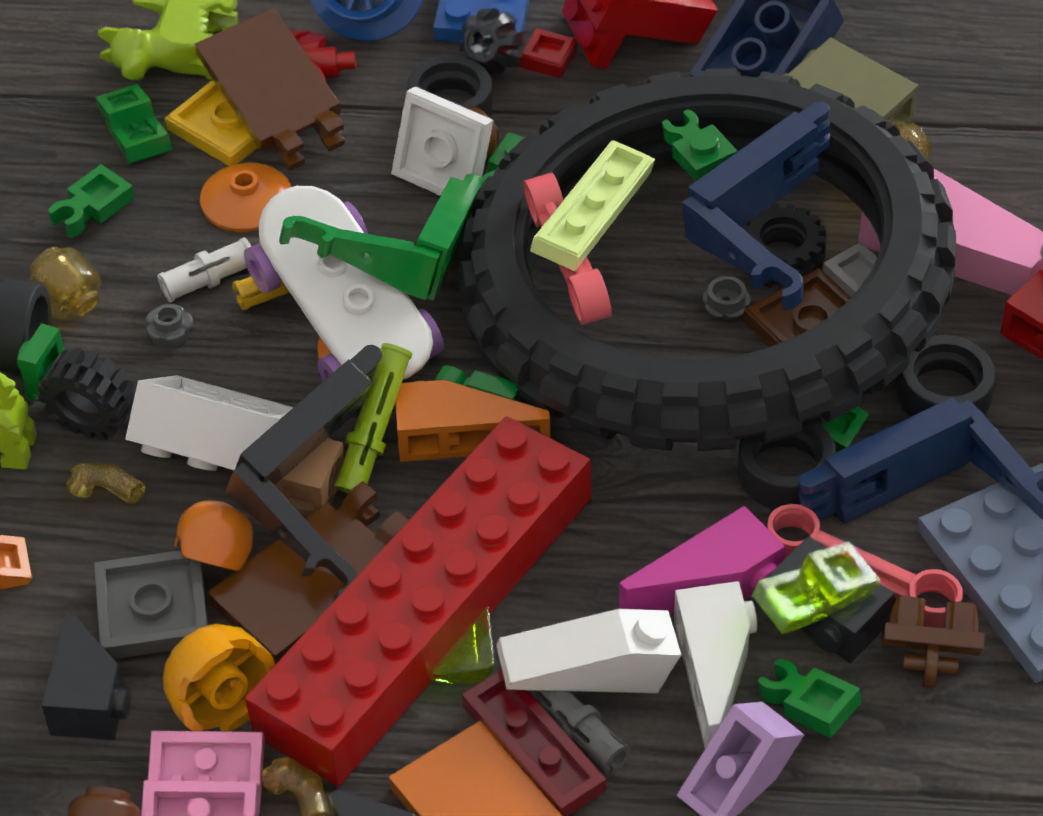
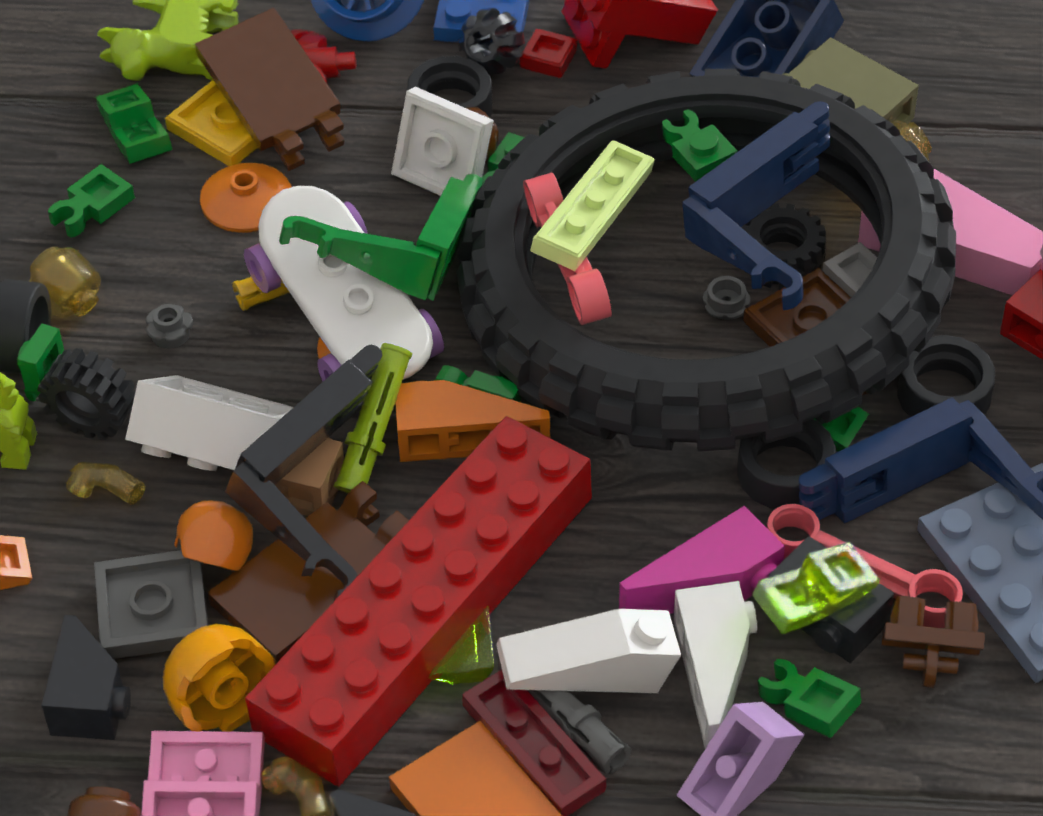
white pin [157,237,251,302] -> none

